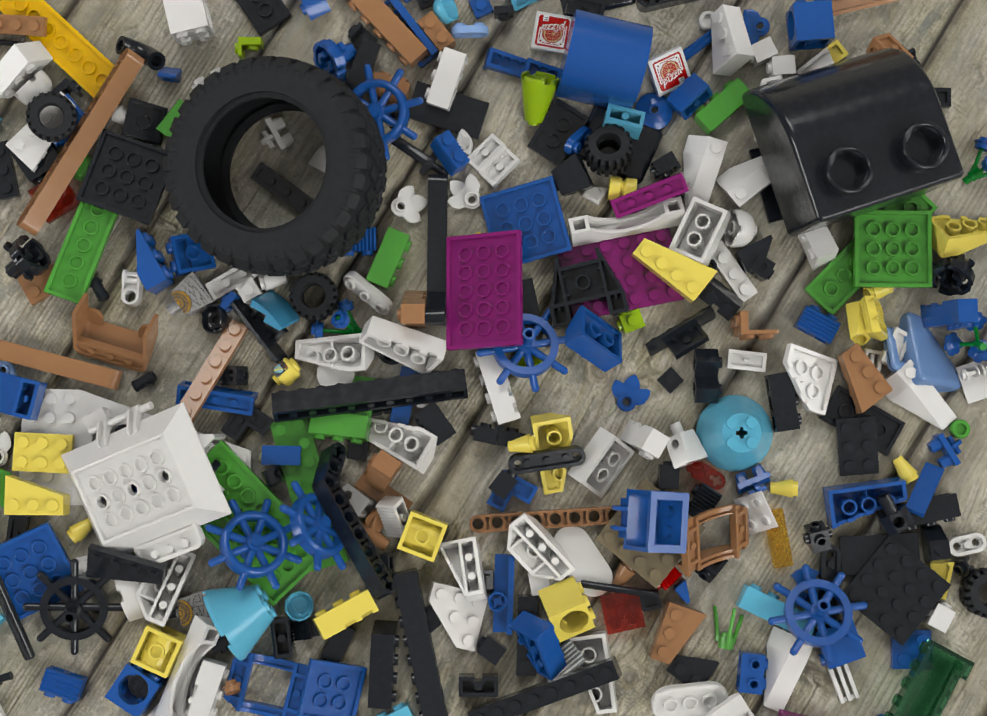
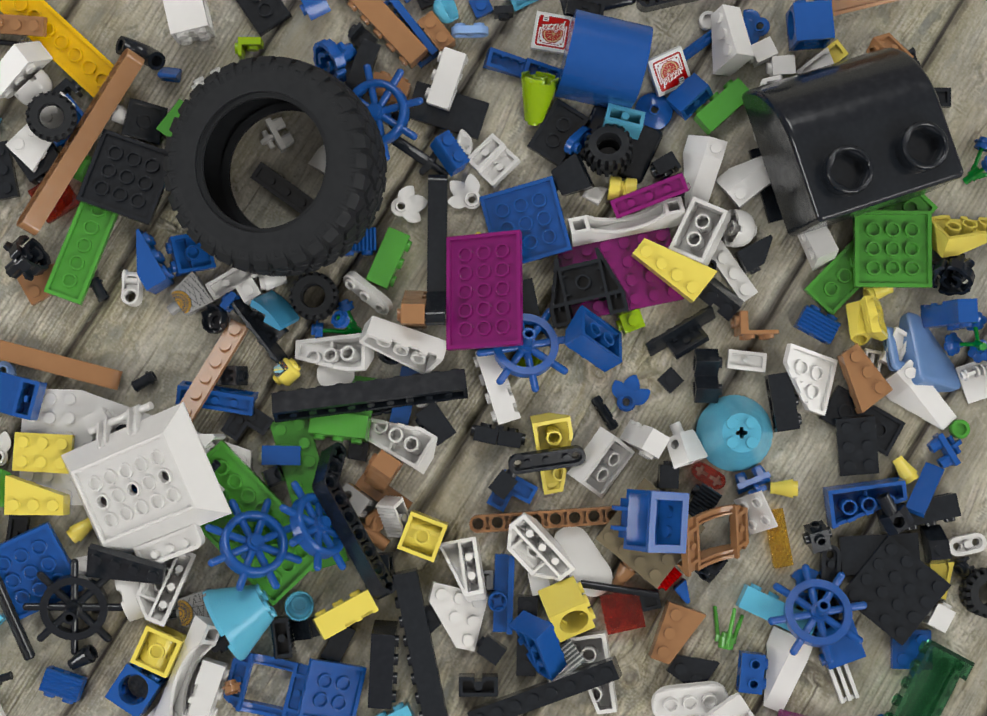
medium nougat windscreen [72,292,159,372] -> none
light yellow cone [508,434,538,453] -> none
clear red plate [686,461,710,479] -> none
black bracket [750,254,776,282] -> none
none -> black cone [68,645,98,670]
none -> black axle [591,395,618,431]

